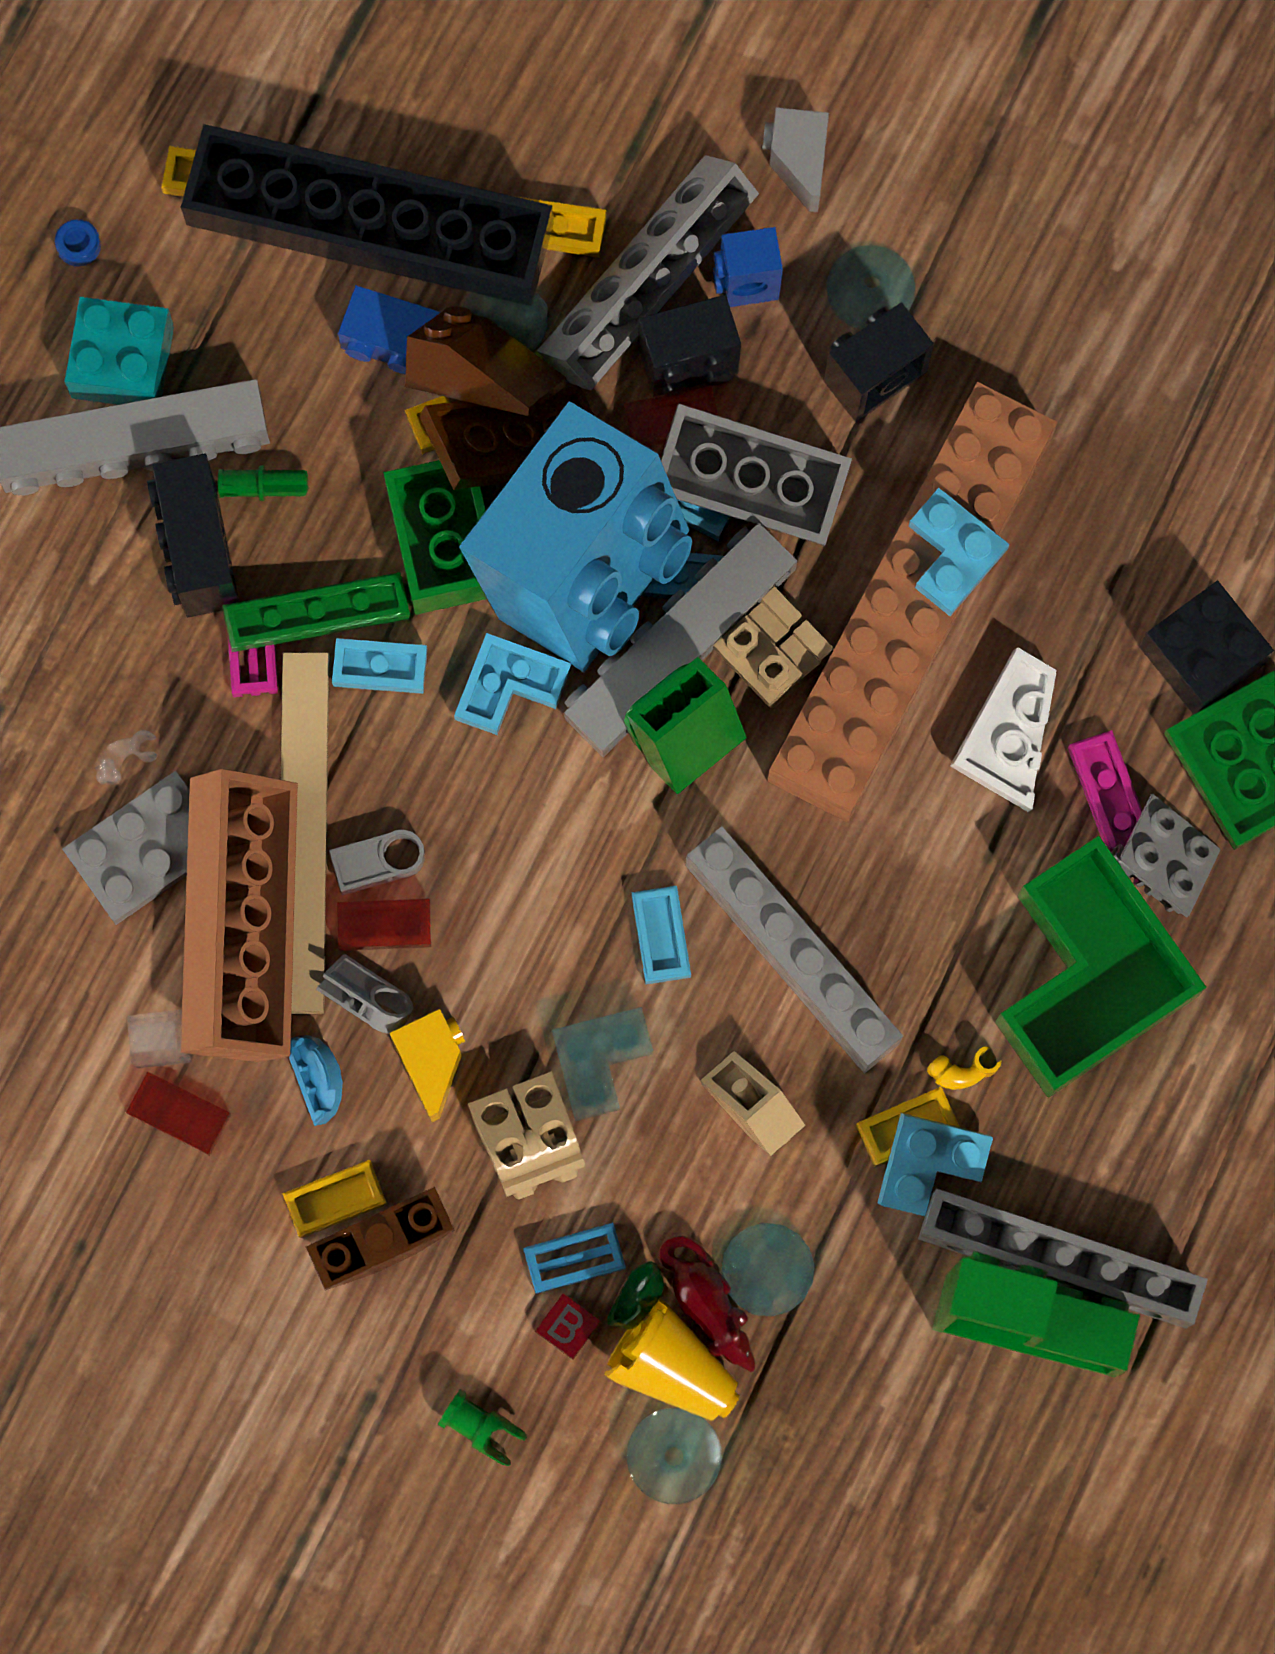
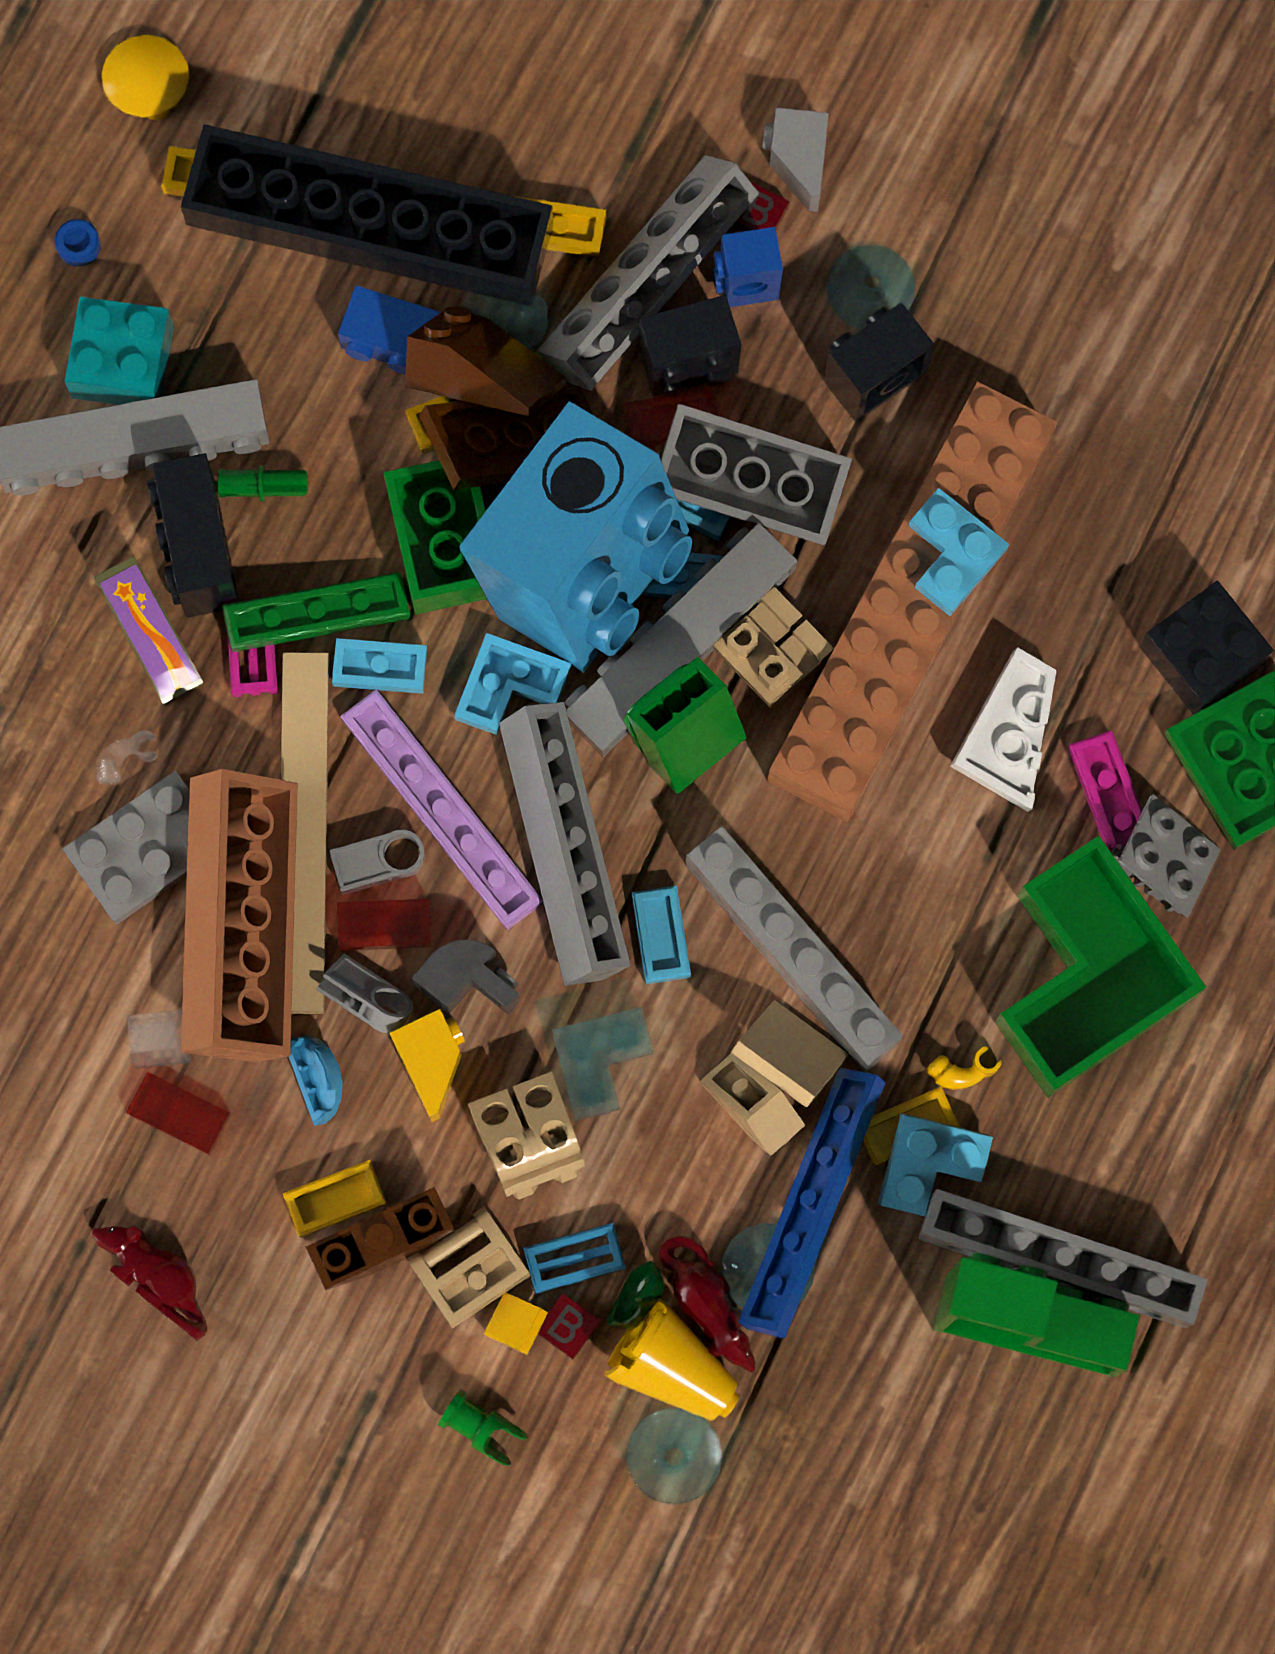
none -> dark red animal [92,1226,208,1341]
none -> slope [94,556,204,706]
none -> yellow dish [102,35,189,120]
none -> lavender tile [340,689,543,931]
none -> tan plate [406,1206,530,1329]
none -> flat silver brick [412,940,520,1015]
none -> yellow tile [484,1292,548,1355]
none -> light grey brick [499,702,631,986]
none -> tan tile [731,1000,849,1107]
none -> dark red tile [733,182,790,231]
none -> blue plate [738,1068,885,1339]

